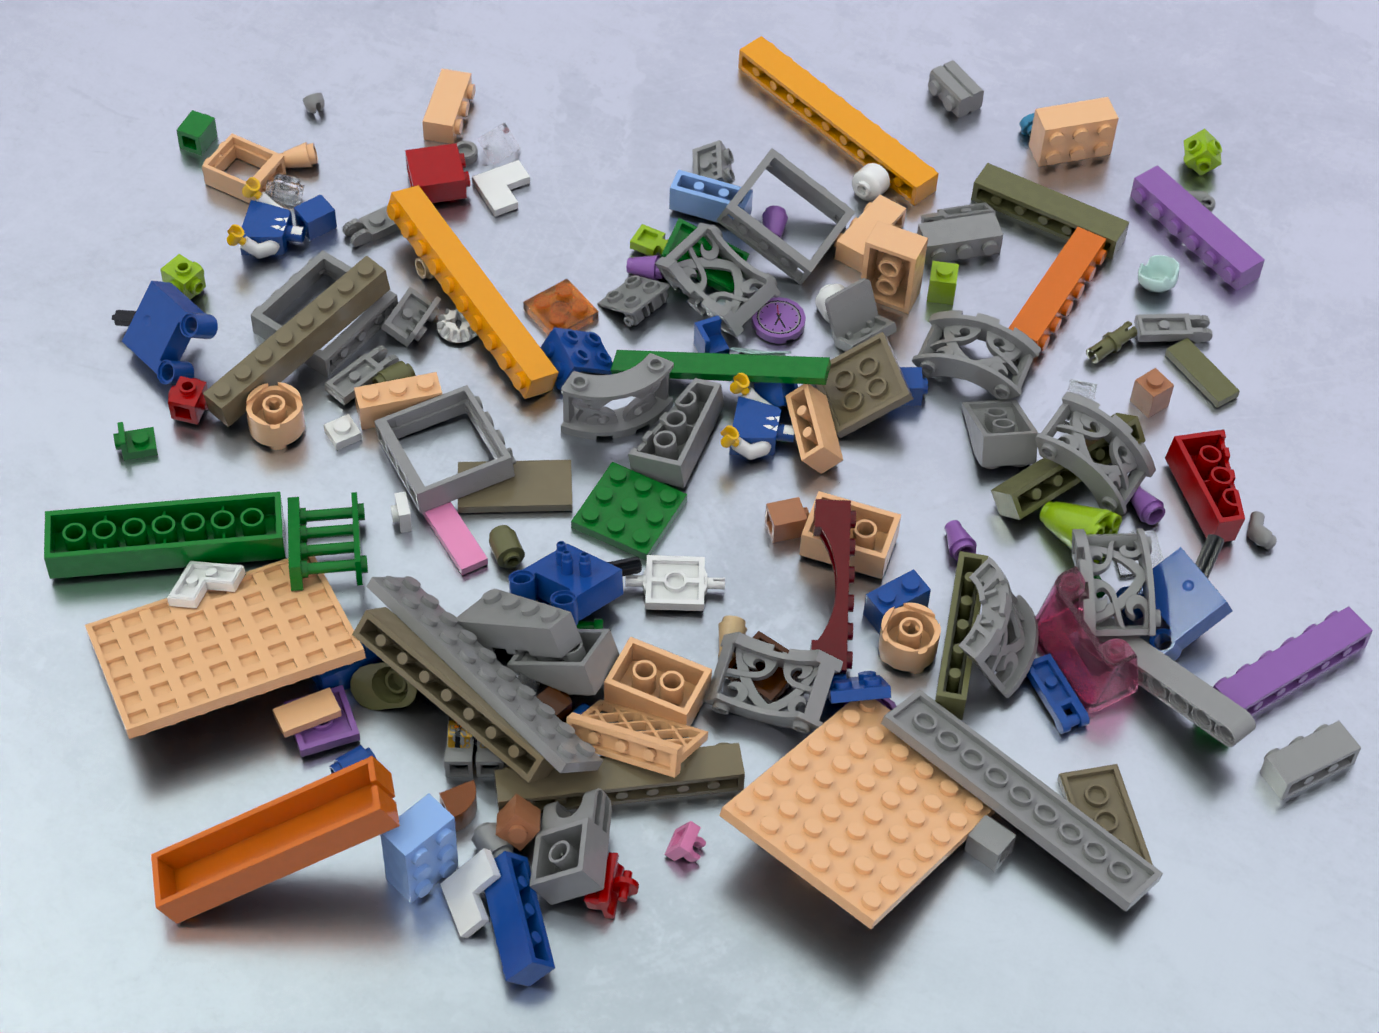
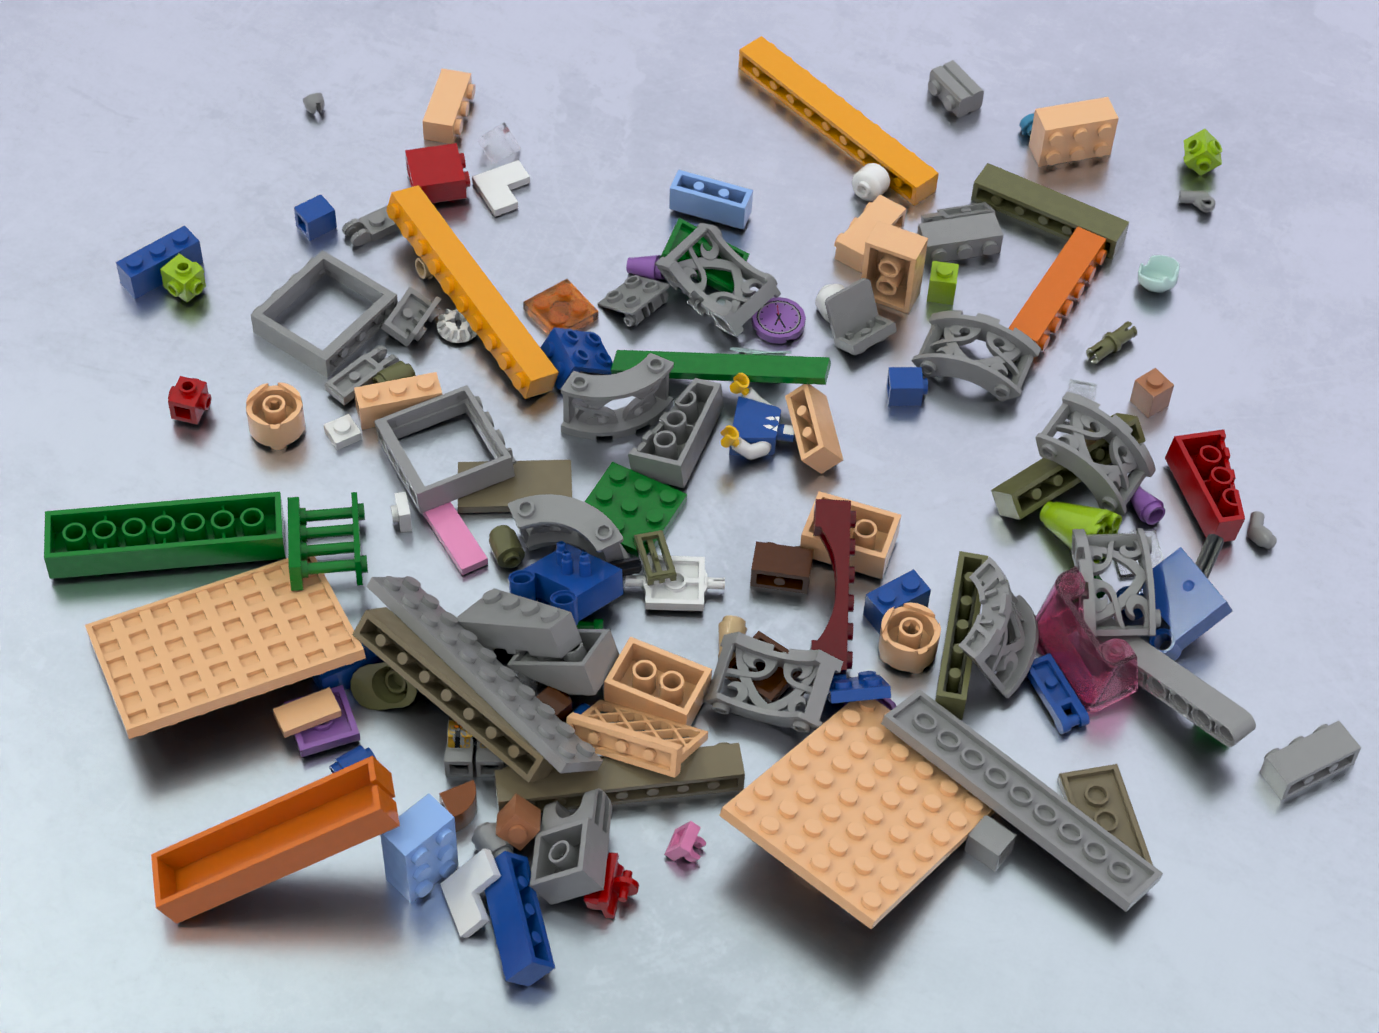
blue piece [112,281,218,385] -> none
green bracket [113,422,158,461] -> none
white tile [167,561,246,608] -> none
green brick [176,110,218,156] -> none
light nougat window [202,133,286,204] -> none
dark tan brick [203,255,390,427] -> none
torso [227,177,305,259] -> none
clear head [265,173,304,211] -> none
light nougat cone [279,142,318,168] -> none
light grey tile [457,141,478,166] -> none
lime plate [630,224,668,256] -> none
light grey bracket [692,140,735,184] -> none
blue panel [693,316,730,354] -> none
light grey window [716,148,855,285] -> none
blue panel [754,382,798,407] -> none
medium lavender cone [762,205,788,238] -> none
nougat brick [765,497,809,543] -> none
dark tan plate [816,332,913,438] -> none
medium lavender cone [944,520,977,561] -> none
light grey slope [962,399,1038,469] -> none
medium lavender brick [1130,165,1265,291] -> none
light grey hinge [1134,313,1213,343] -> none
olive tile [1165,338,1240,408] -> none
medium lavender brick [1213,606,1373,716] -> none
none -> blue brick [116,225,203,299]
none -> light grey fence [508,494,630,562]
none -> olive tile [634,530,677,586]
none -> reddish brown brick [750,541,814,594]

